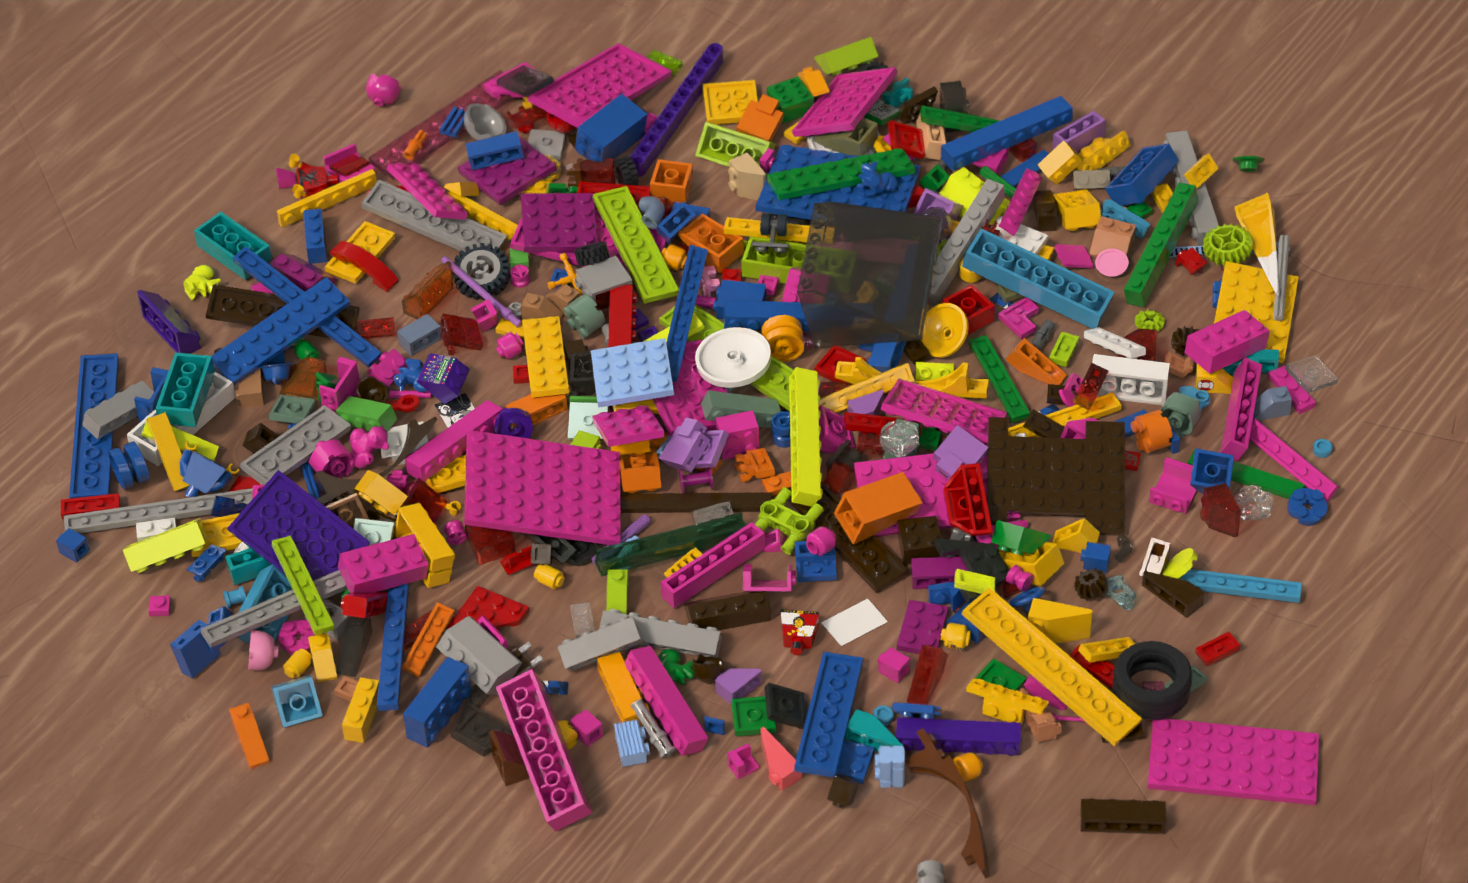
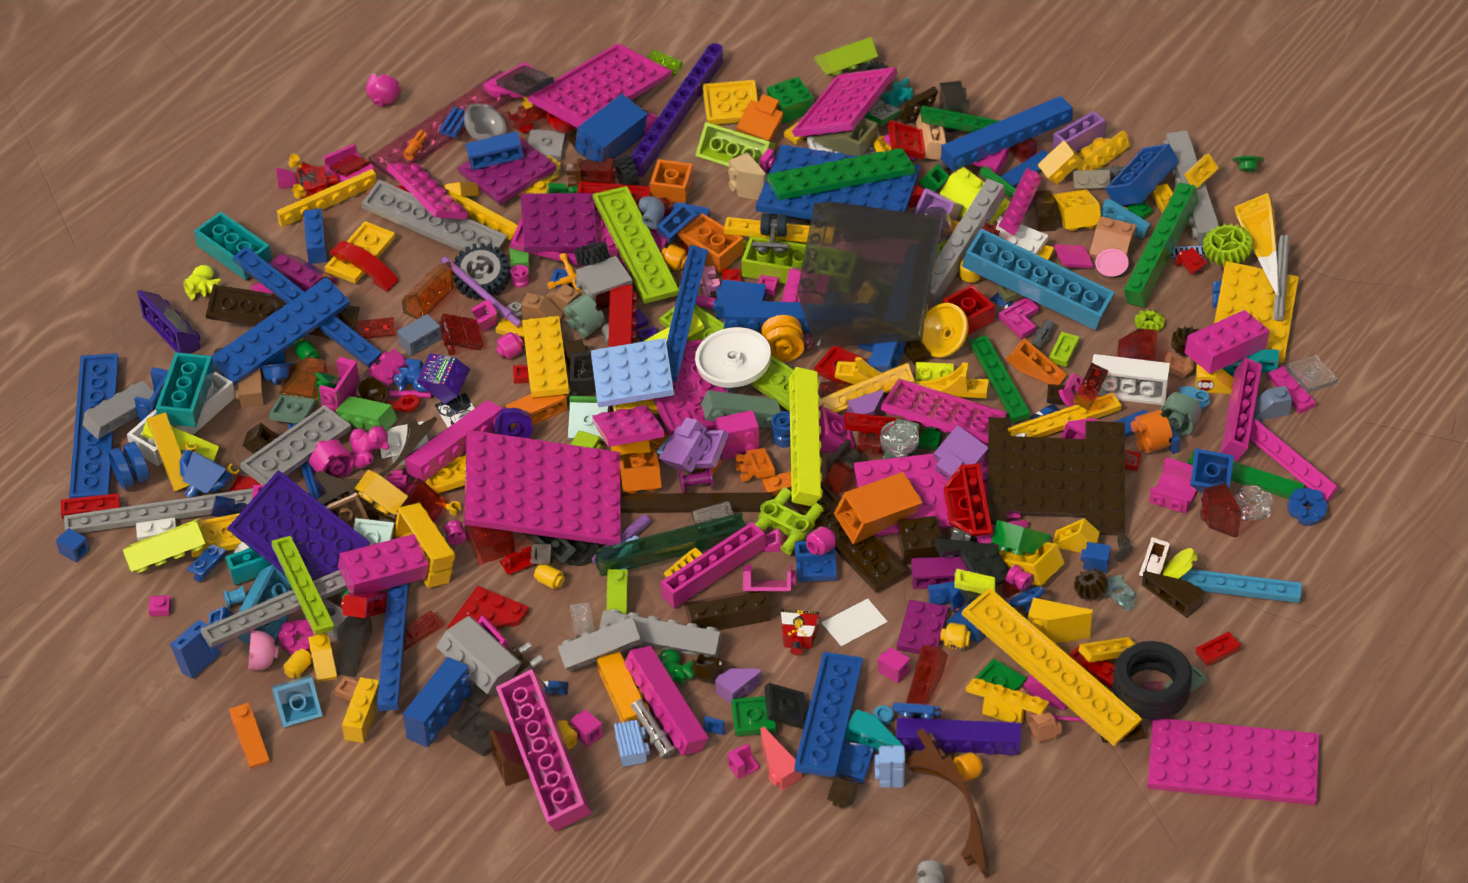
orange tile [402,602,455,678] -> none
light orange slope [798,67,829,97] -> none
blue animal [856,161,897,196] -> none
dark brown plate [1023,409,1065,438] -> none
dark brown brick [1080,798,1166,834] -> none
white plate [1084,327,1146,359] -> none
dark azure tile [1313,439,1333,458] -> none

